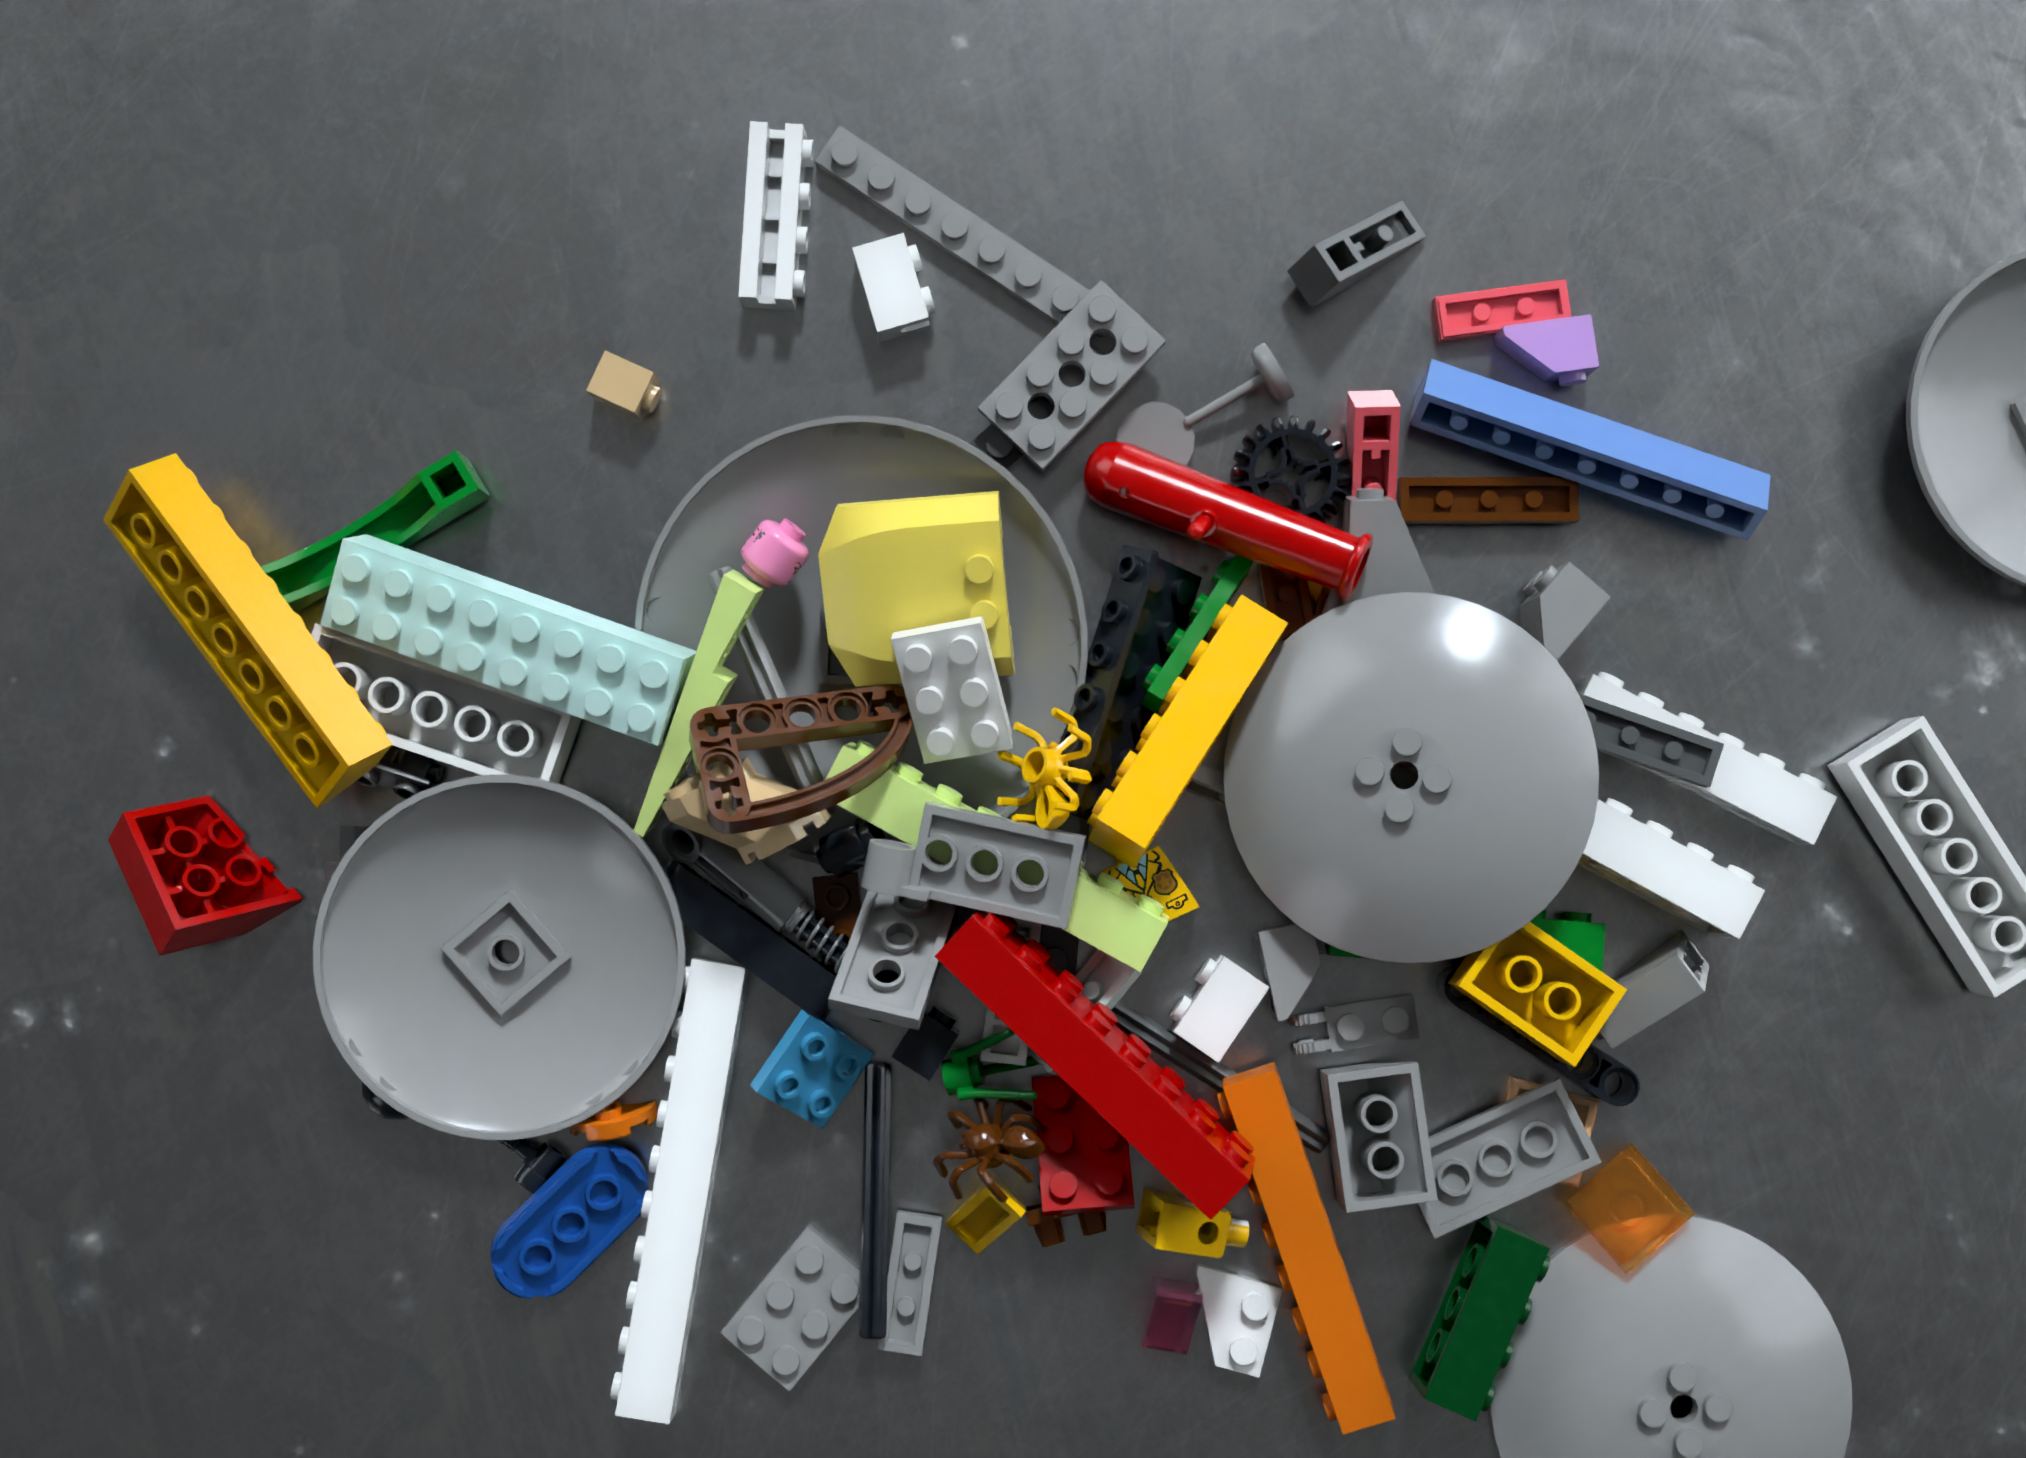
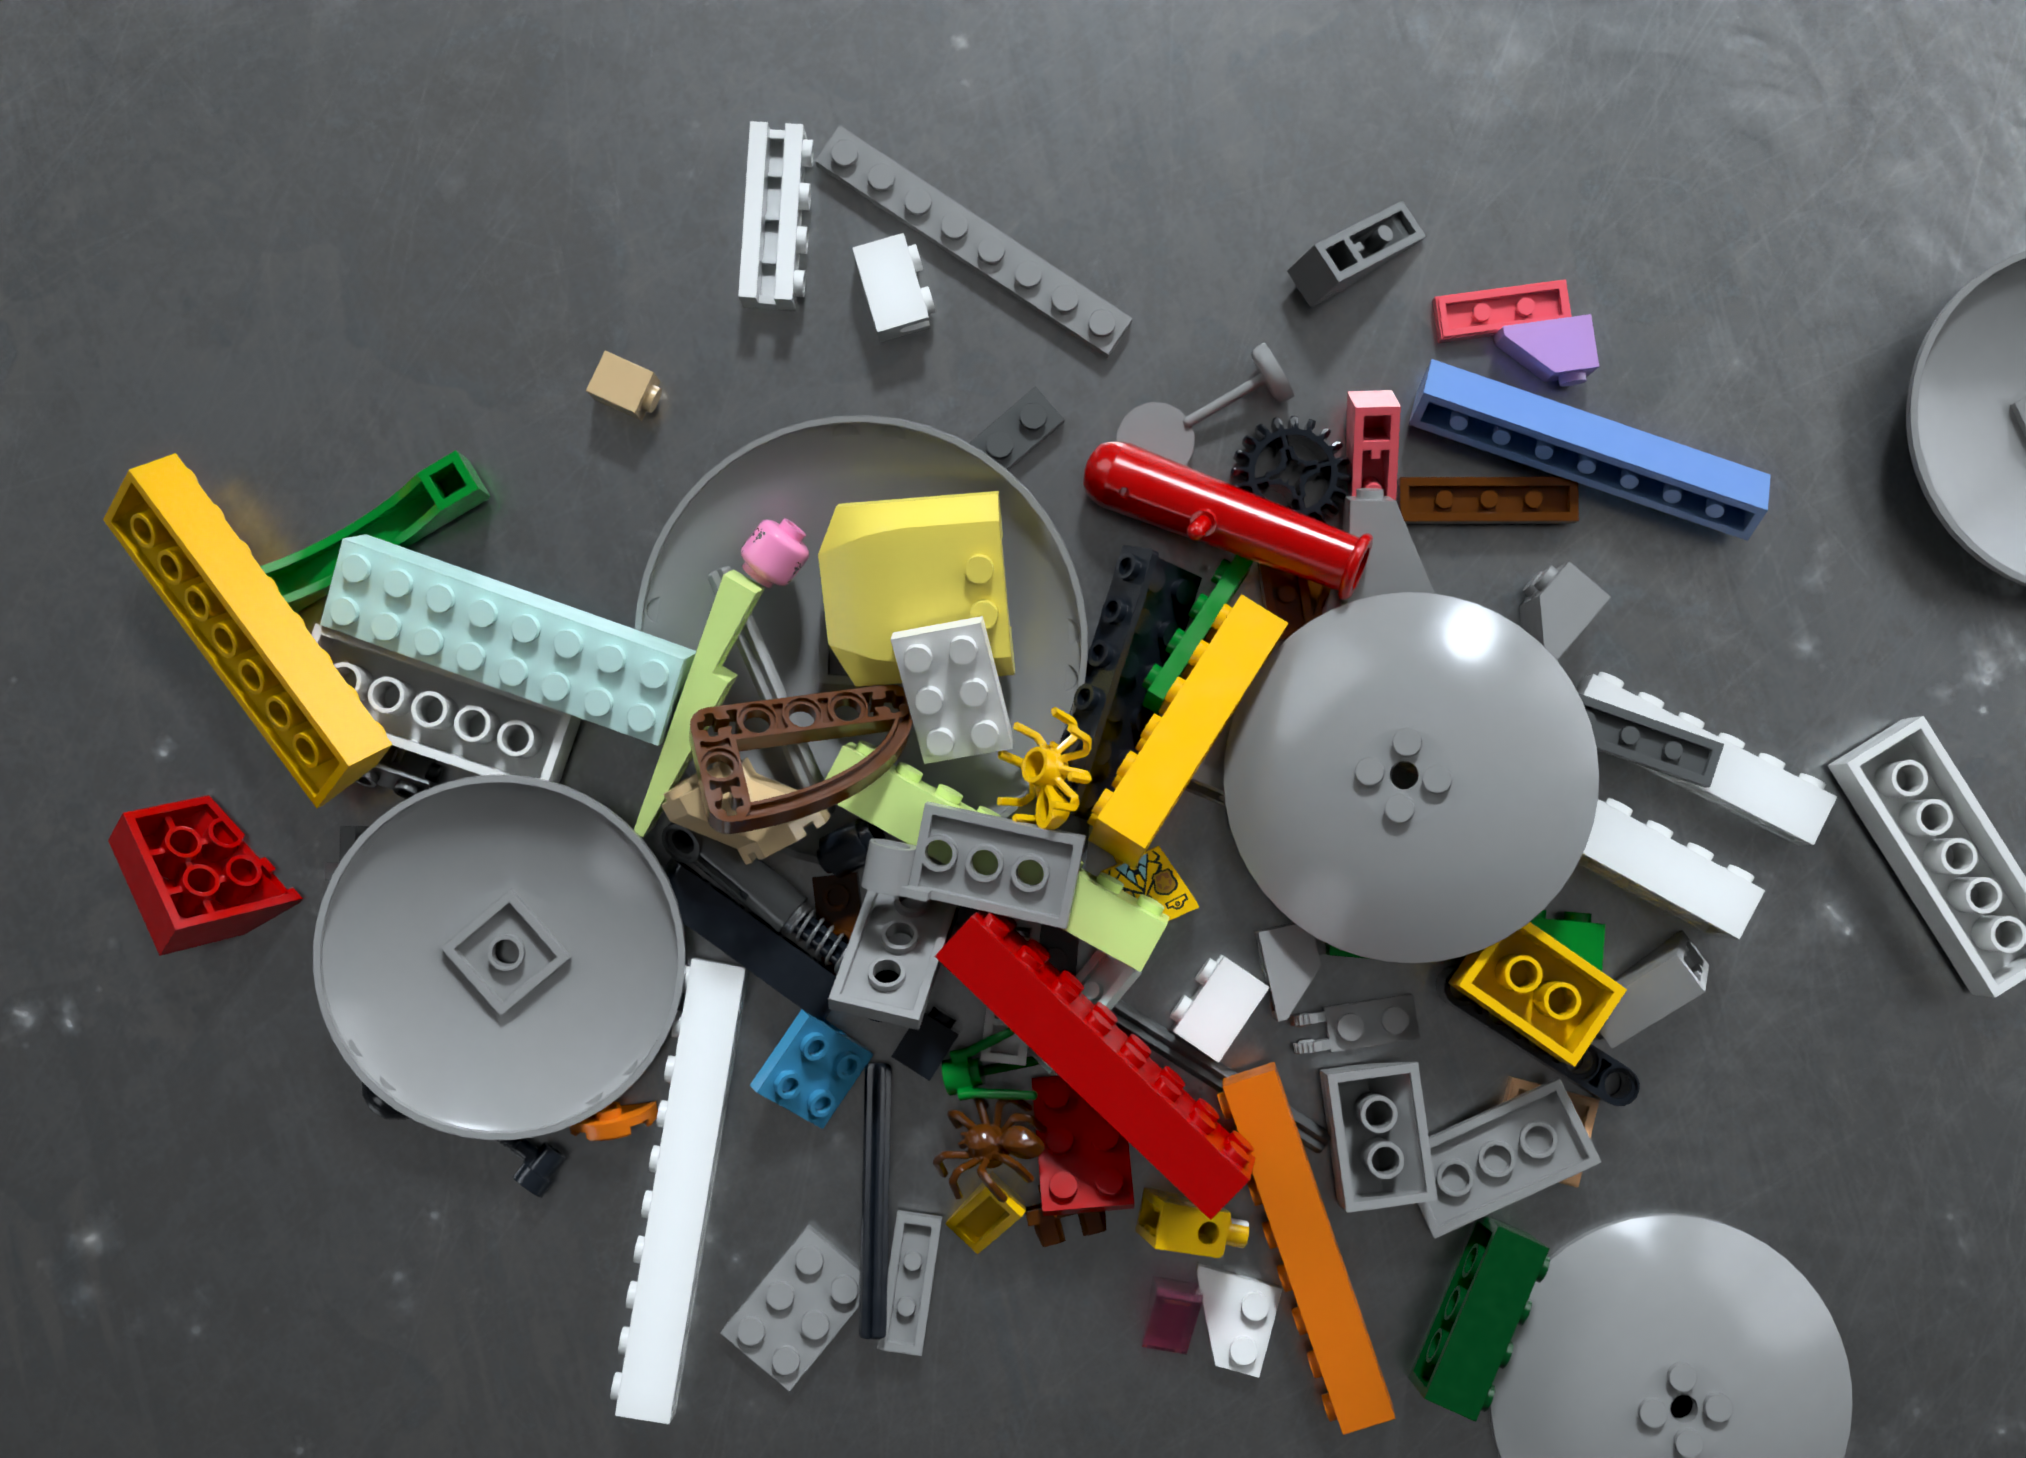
blue tile [490,1144,649,1299] -> none
light grey plate [978,280,1166,472] -> none
clear orange tile [1563,1143,1695,1274] -> none

